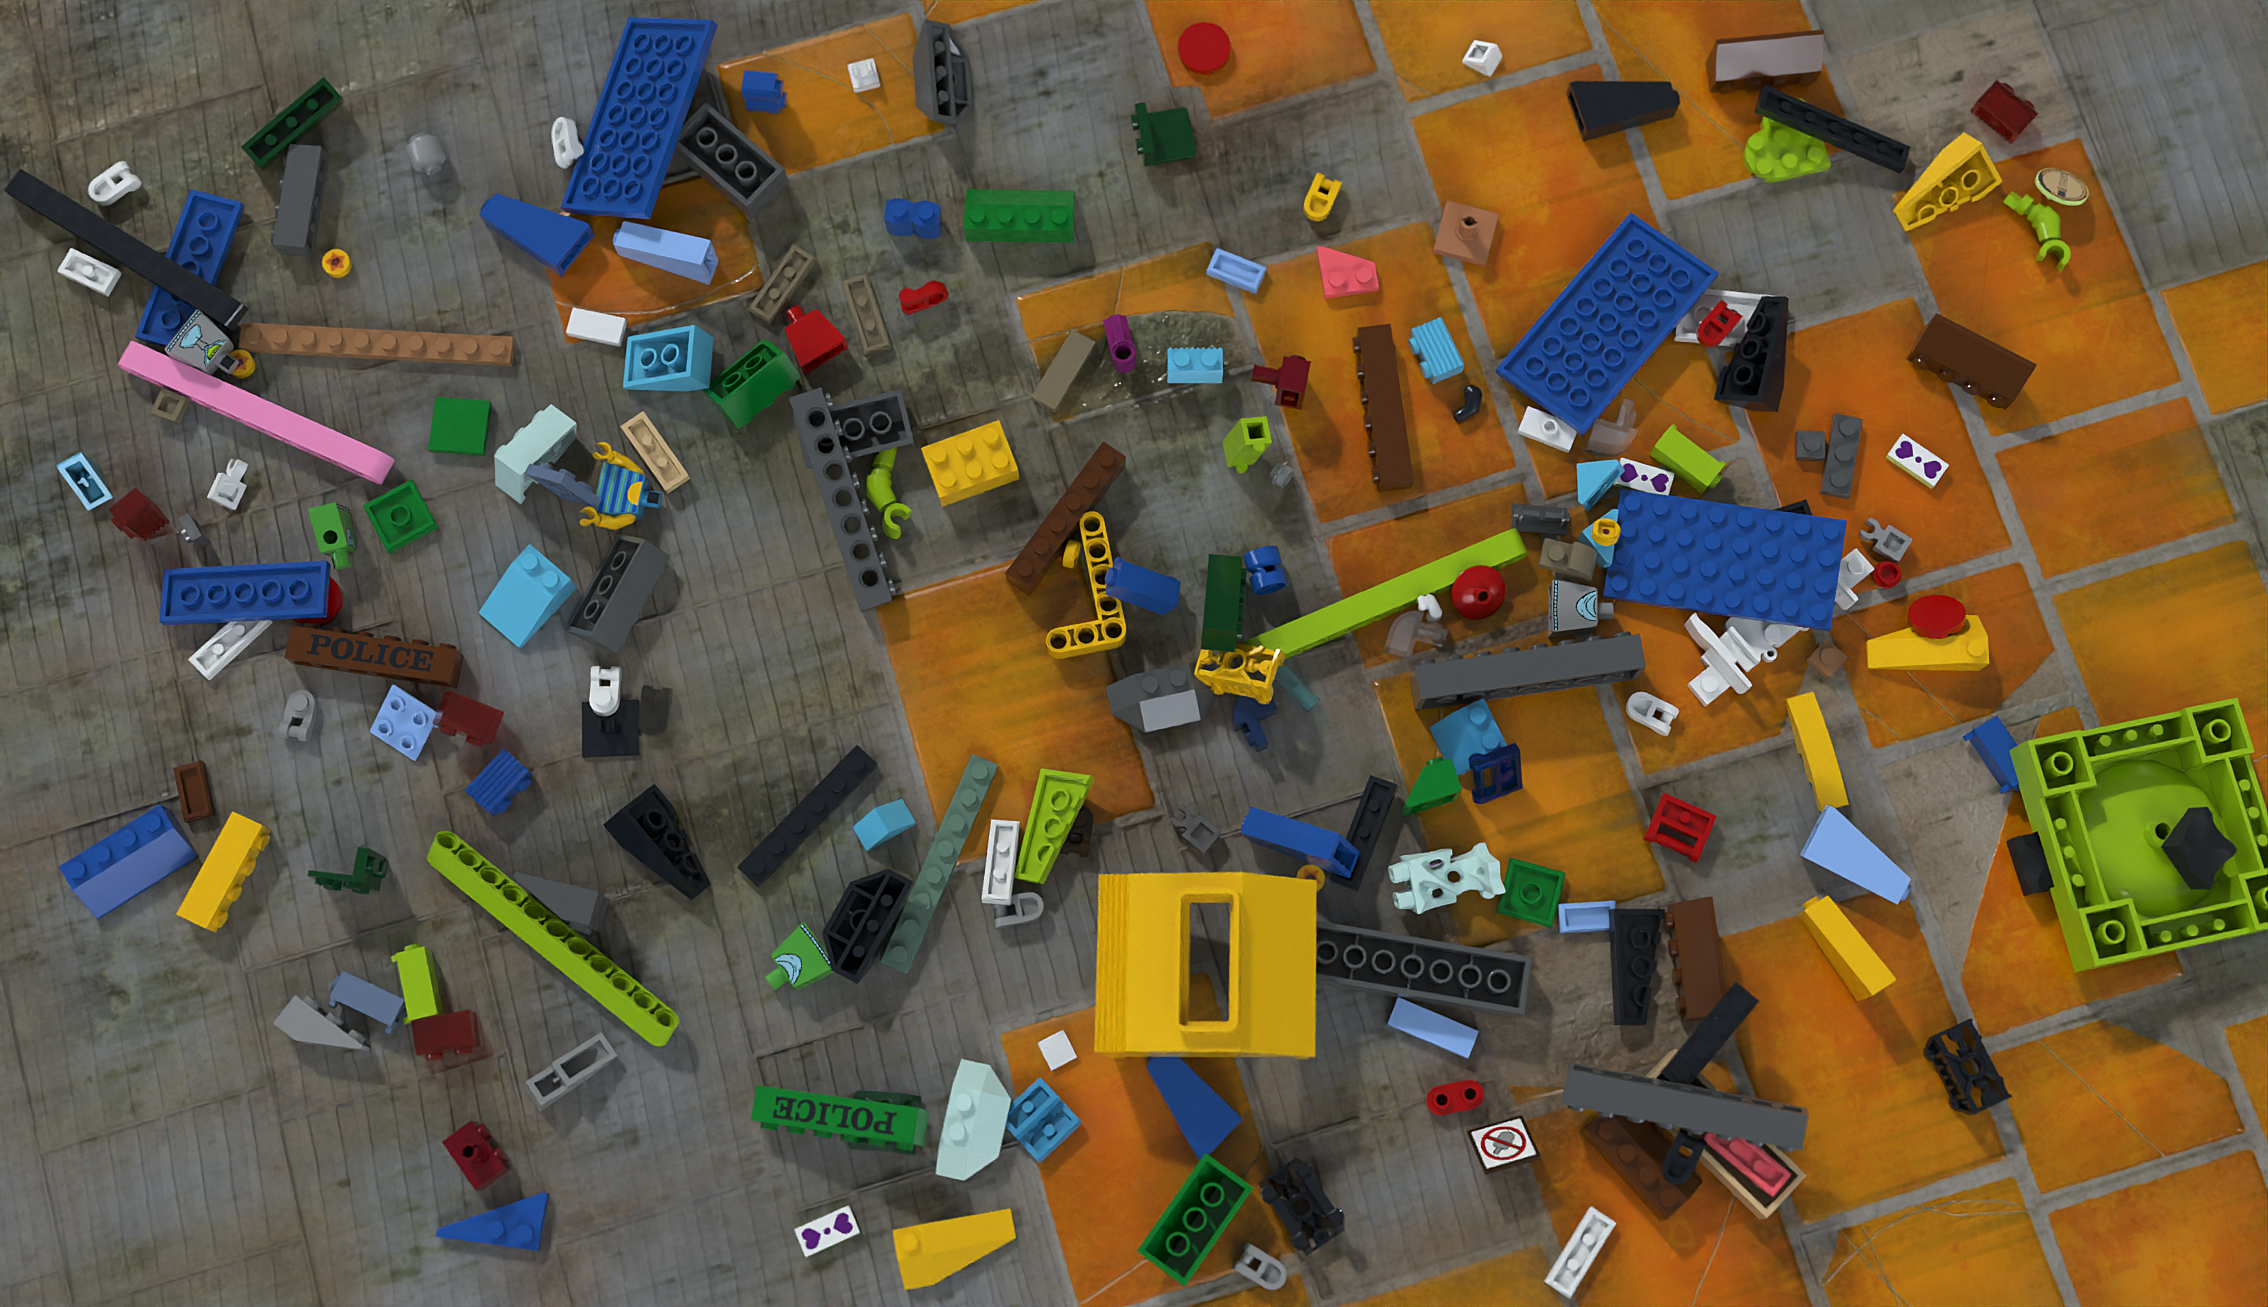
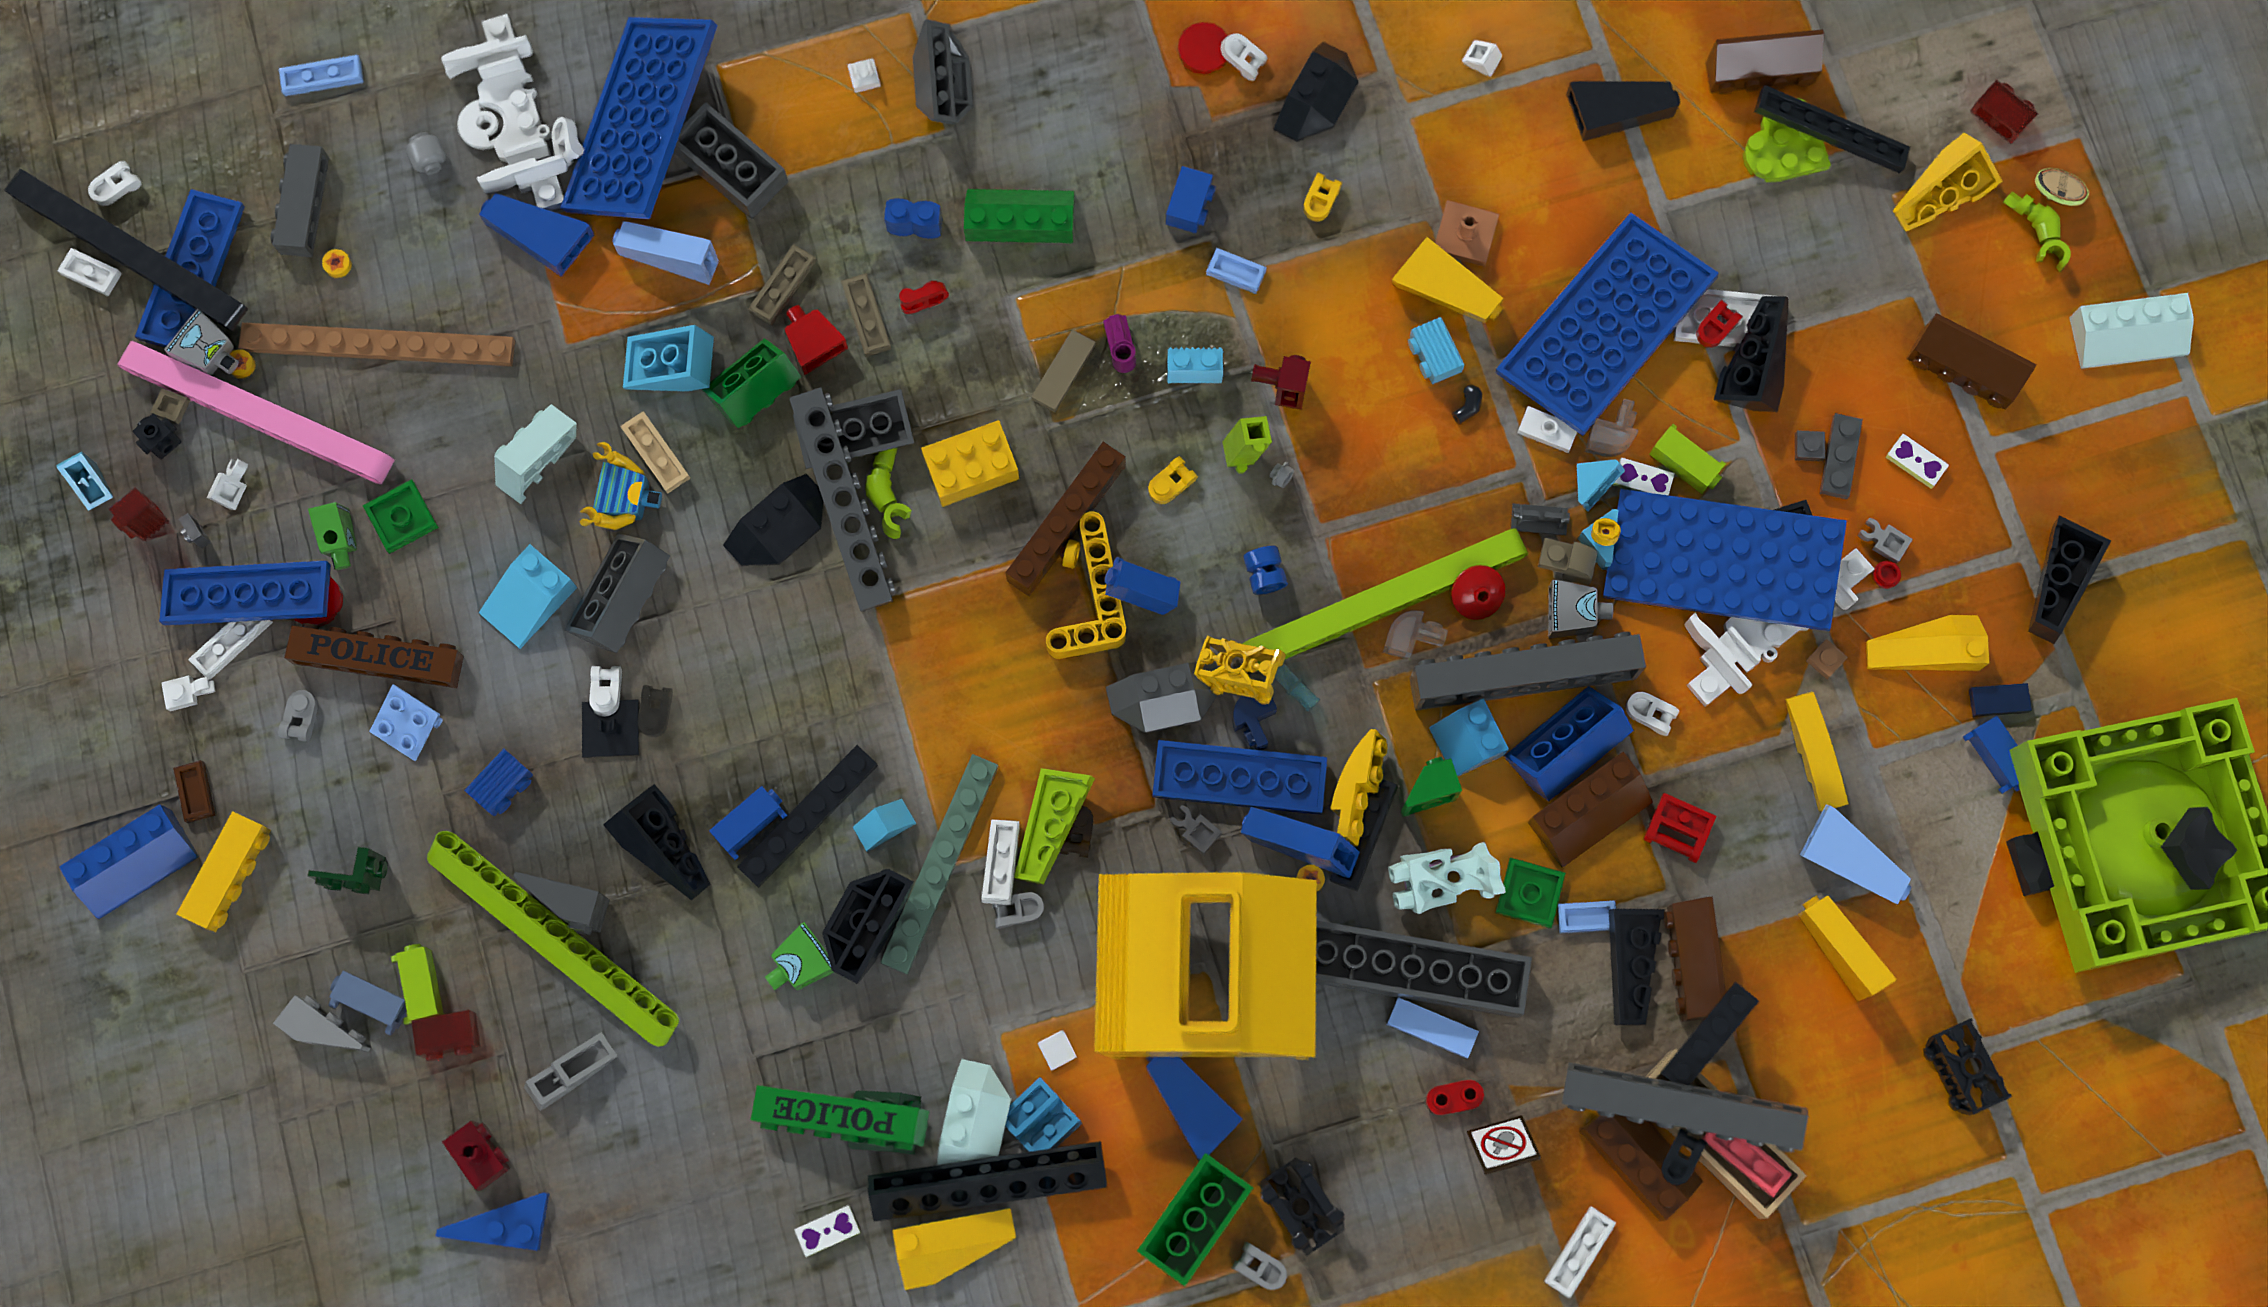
dark green brick [241,77,344,171] -> none
green tile [428,397,492,456] -> none
clear red brick [432,691,504,747] -> none
sand blue plate [525,463,602,509] -> none
white tile [566,308,627,347] -> none
blue brick [742,70,787,114] -> none
dark green bracket [1130,102,1196,166] -> none
dark green brick [1201,554,1247,652] -> none
coral wing [1316,246,1379,299] -> none
reddish brown brick [1352,324,1414,492] -> none
white arm [1417,594,1442,624] -> none
clear blue plate [1469,743,1523,804] -> none
red tile [1908,595,1966,639] -> none
none -> black brick [132,413,182,460]
none -> white plate [162,675,215,711]
none -> light blue tile [279,55,364,96]
none -> white piece [441,14,568,211]
none -> blue brick [709,786,787,860]
none -> black wedge [723,473,824,566]
none -> black brick [868,1141,1107,1222]
none -> yellow plate [1148,456,1198,504]
none -> blue plate [1152,740,1327,815]
none -> blue brick [1166,166,1216,234]
none -> white plate [1221,34,1268,81]
none -> black wedge [1273,42,1359,142]
none -> yellow slope [1331,729,1388,846]
none -> yellow slope [1392,237,1503,323]
none -> blue slope [1505,686,1634,801]
none -> reddish brown slope [1528,751,1653,868]
none -> dark blue tile [1969,683,2032,717]
none -> black wedge [2028,515,2111,644]
none -> light aqua slope [2069,293,2194,369]

